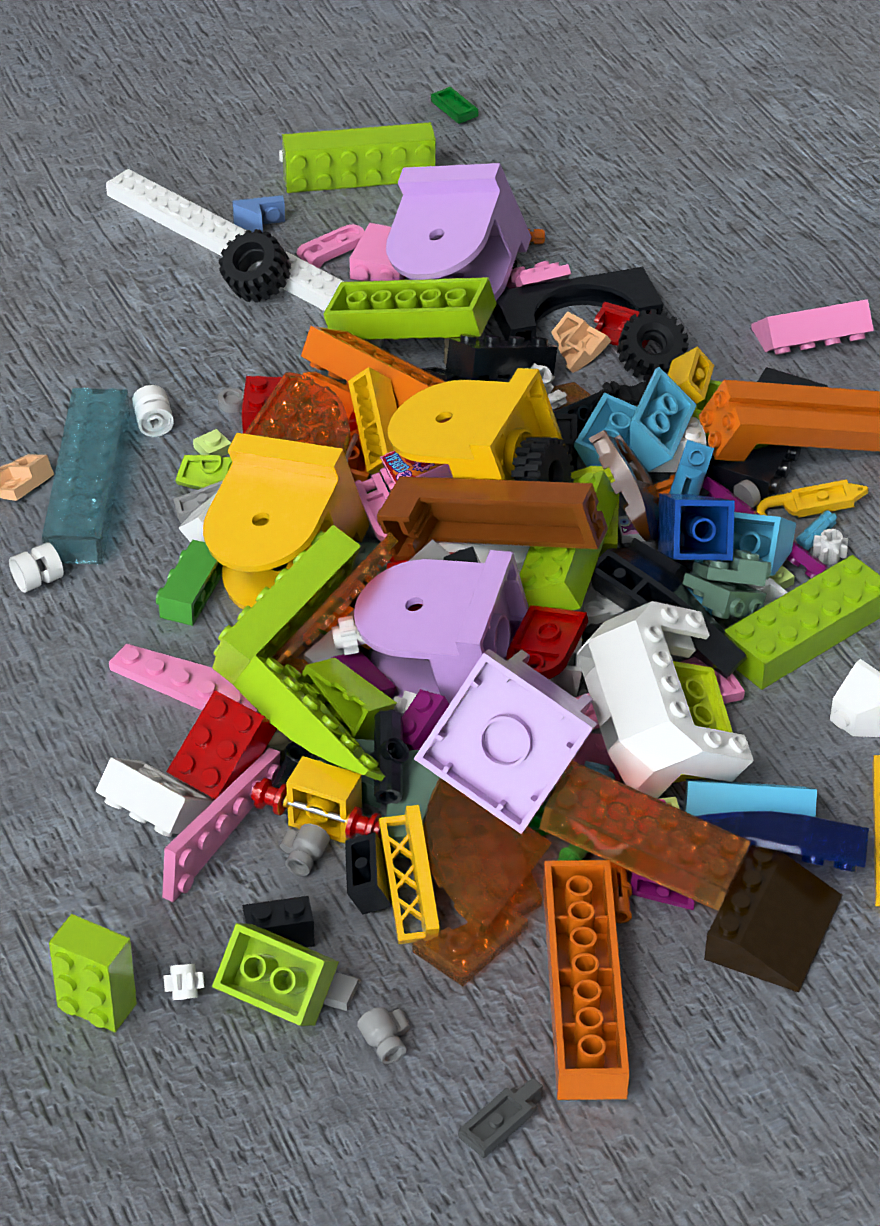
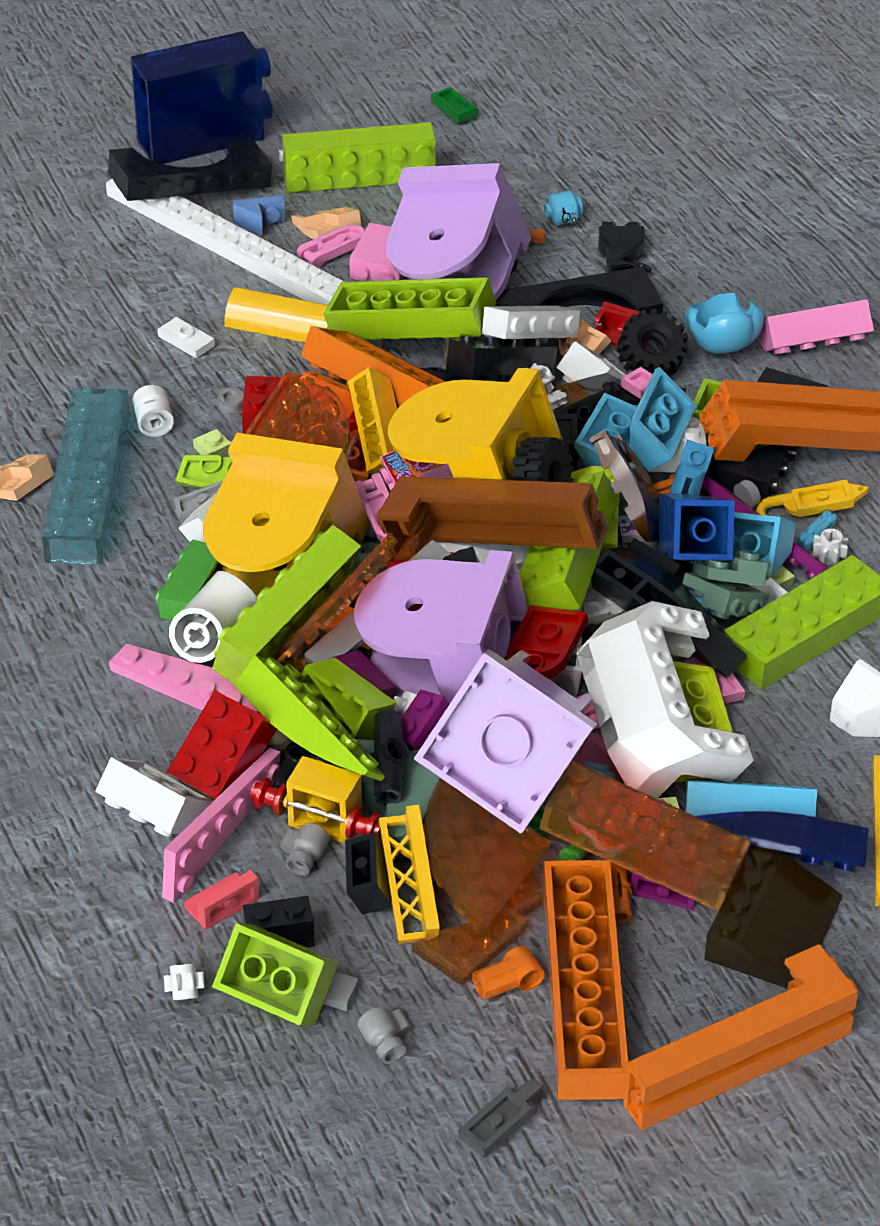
white wheel [9,542,64,593] -> none
lime brick [49,914,137,1032] -> none
black tyre [219,229,291,302] -> none
white gear [332,615,366,655] -> none
bright pink slope [506,261,571,289] -> none
yellow brick [668,346,715,404] -> none
none -> black arch [108,137,272,201]
none -> clear blue brick [131,31,273,164]
none -> white plate [158,317,215,358]
none -> white brick [169,571,257,663]
none -> coral panel [184,870,260,930]
none -> yellow brick [224,287,328,343]
none -> light nougat slope [291,207,362,239]
none -> orange piece [472,946,545,1000]
none -> white brick [482,306,580,339]
none -> medium azure head [544,190,583,226]
none -> white slope [556,341,626,389]
none -> black hips [598,222,652,273]
none -> bright pink plate [621,367,653,399]
none -> orange brick [623,944,858,1130]
none -> medium azure piece [684,293,765,354]

